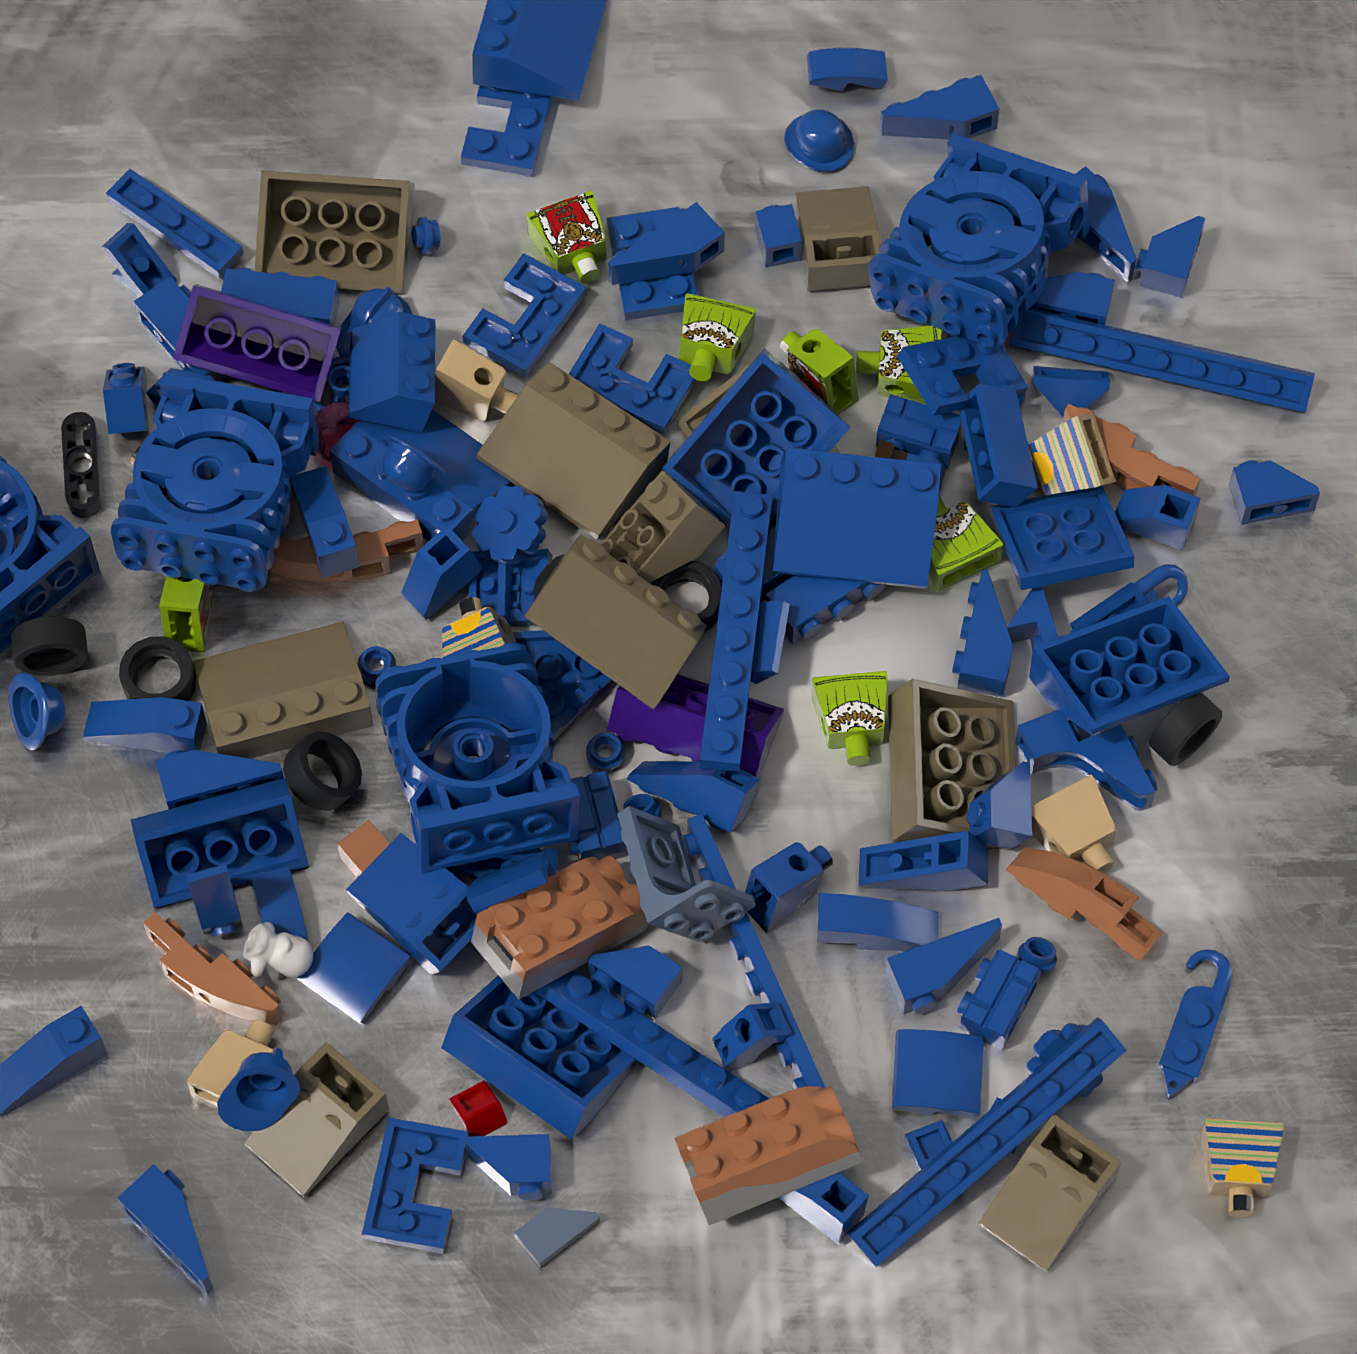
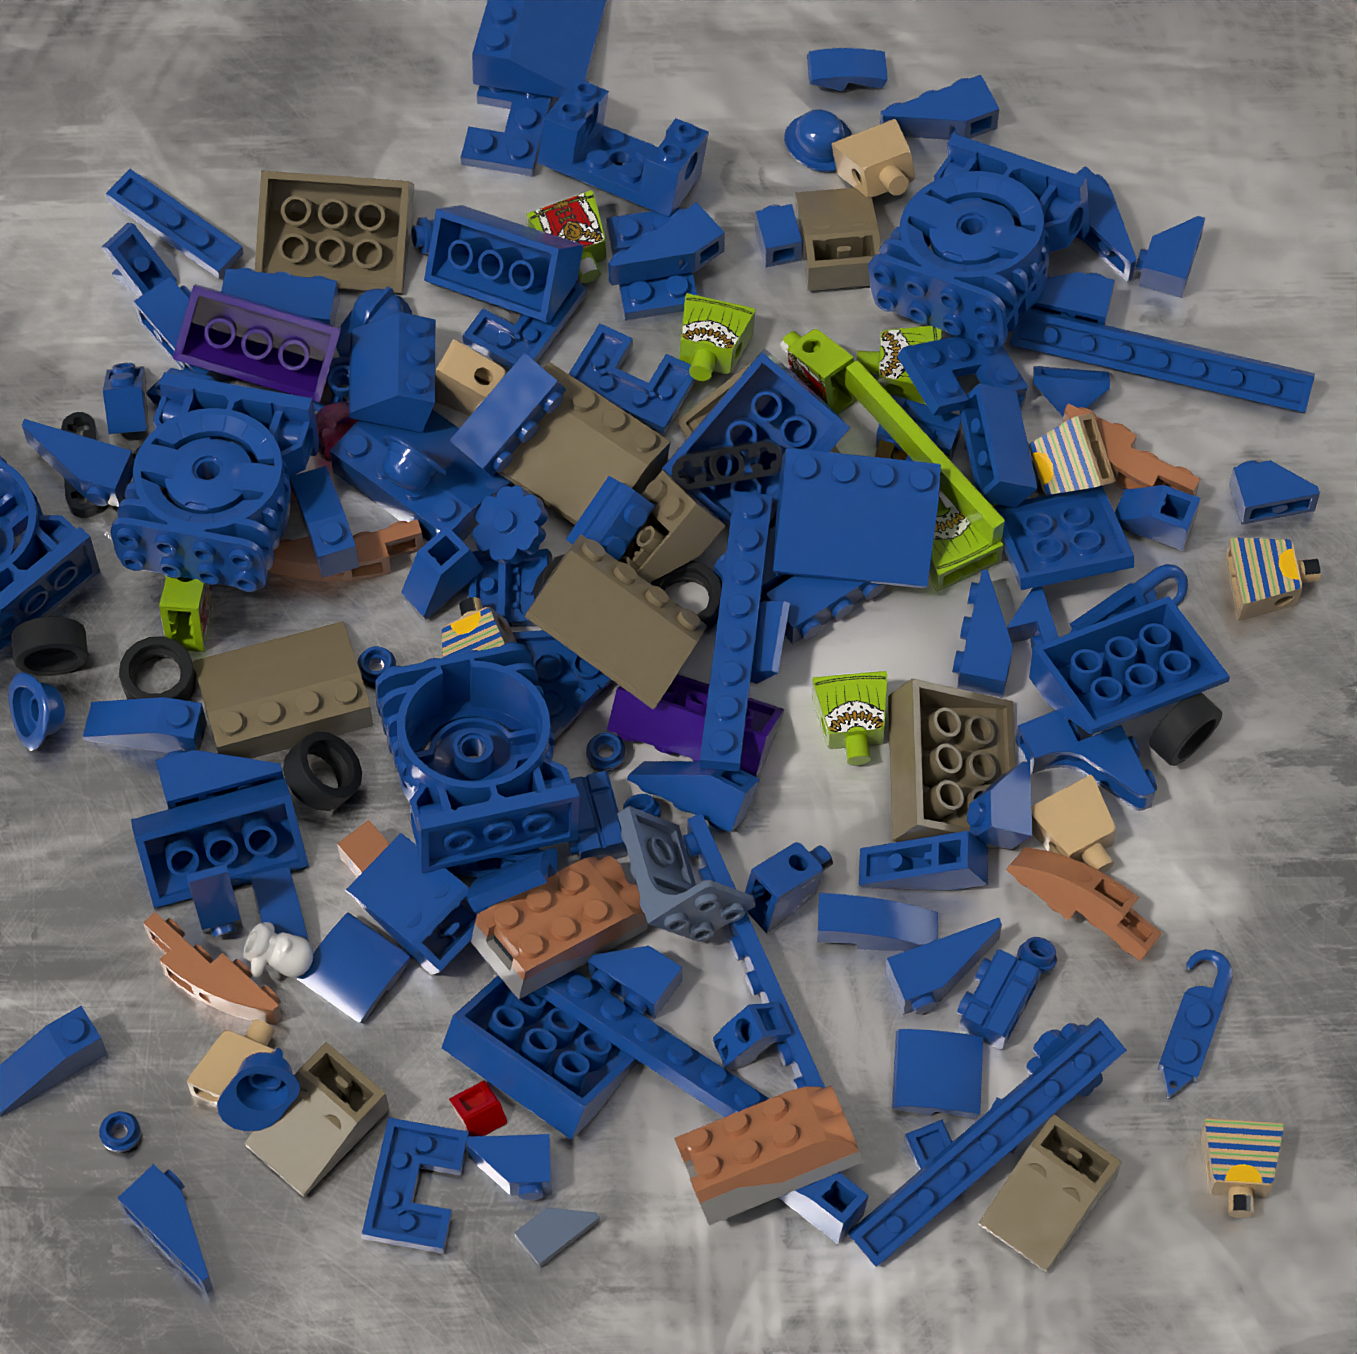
none -> blue slope [22,419,134,507]
none -> blue plate [99,1111,141,1152]
none -> blue slope [424,205,584,322]
none -> blue brick [449,353,566,477]
none -> blue plate [537,78,709,218]
none -> blue brick [565,476,655,561]
none -> black beam [672,439,783,490]
none -> tan torso [831,119,915,197]
none -> lime tile [845,360,1005,546]
none -> tan torso [1225,537,1321,621]

